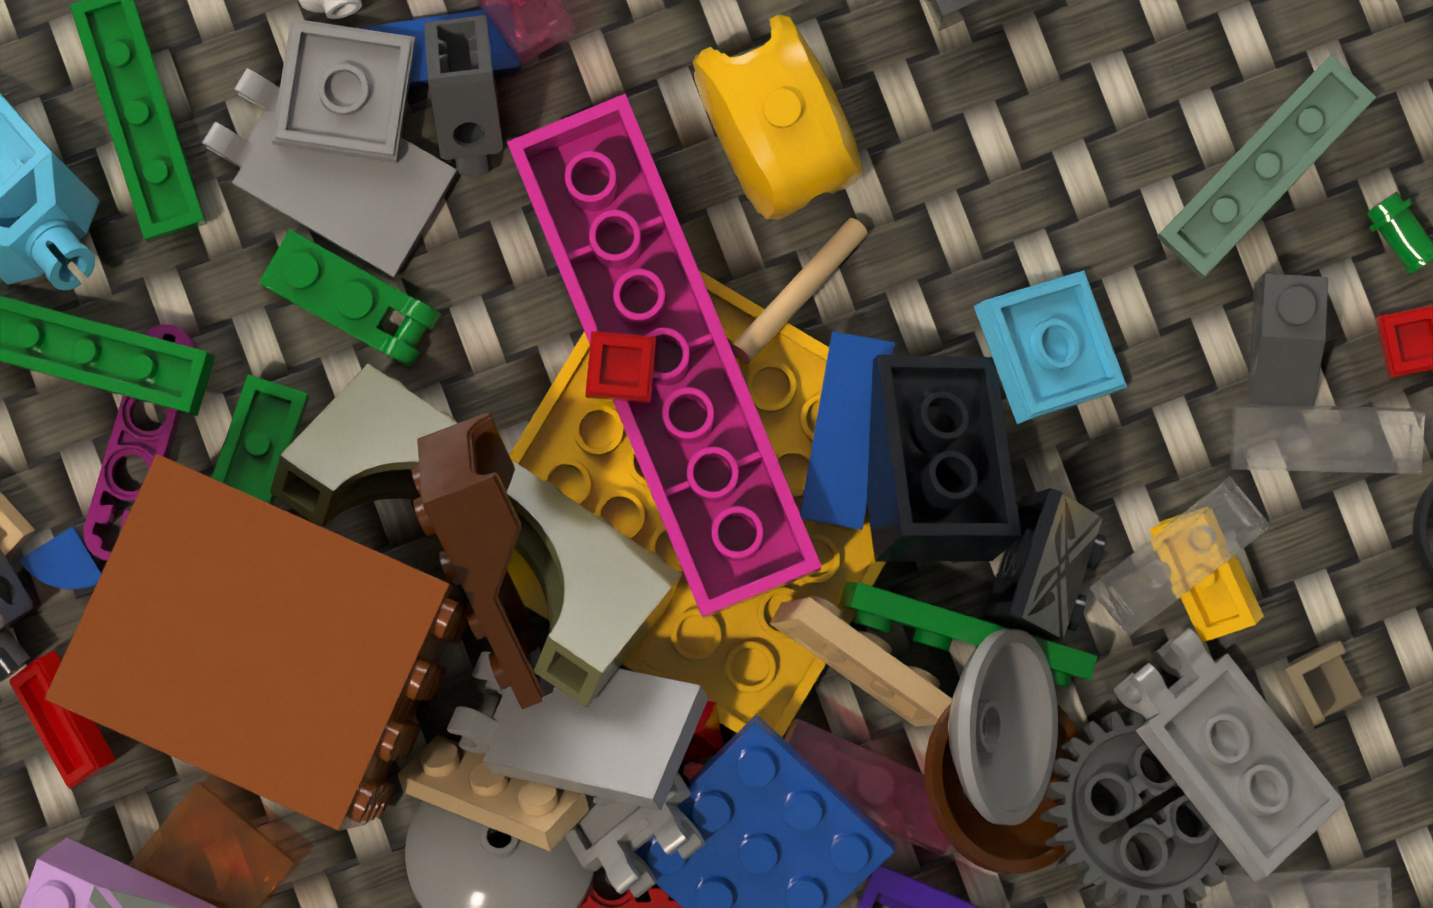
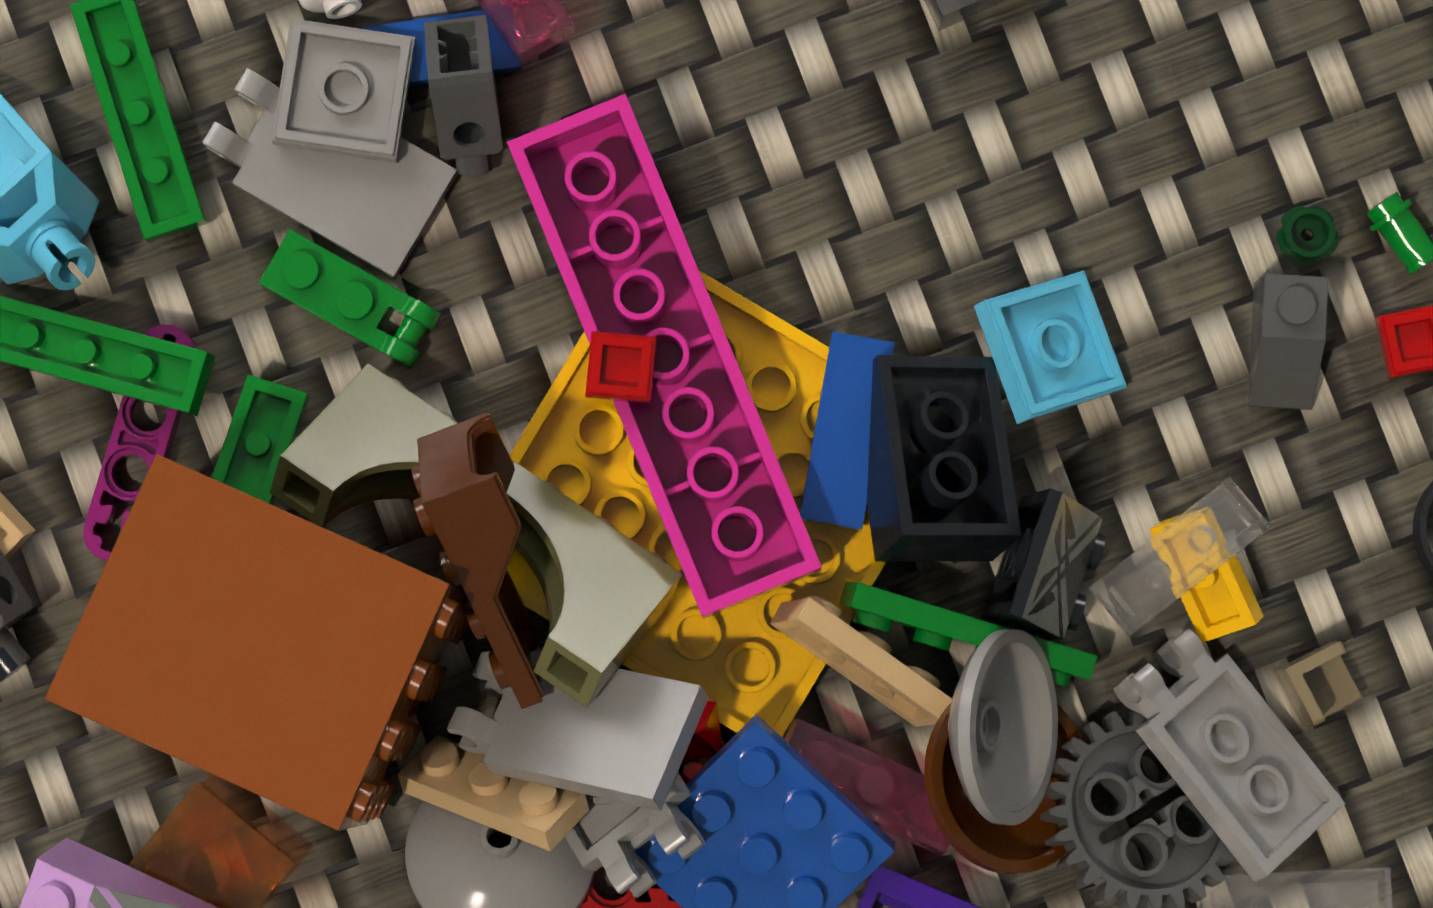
red tile [9,650,116,789] -> none
blue tile [19,526,103,590] -> none
yellow animal [693,14,864,220] -> none
tan bar [731,218,868,364] -> none
sand green plate [1157,55,1376,280] -> none
clear tile [1230,404,1425,474] -> none
none -> dark green plate [1276,205,1338,266]

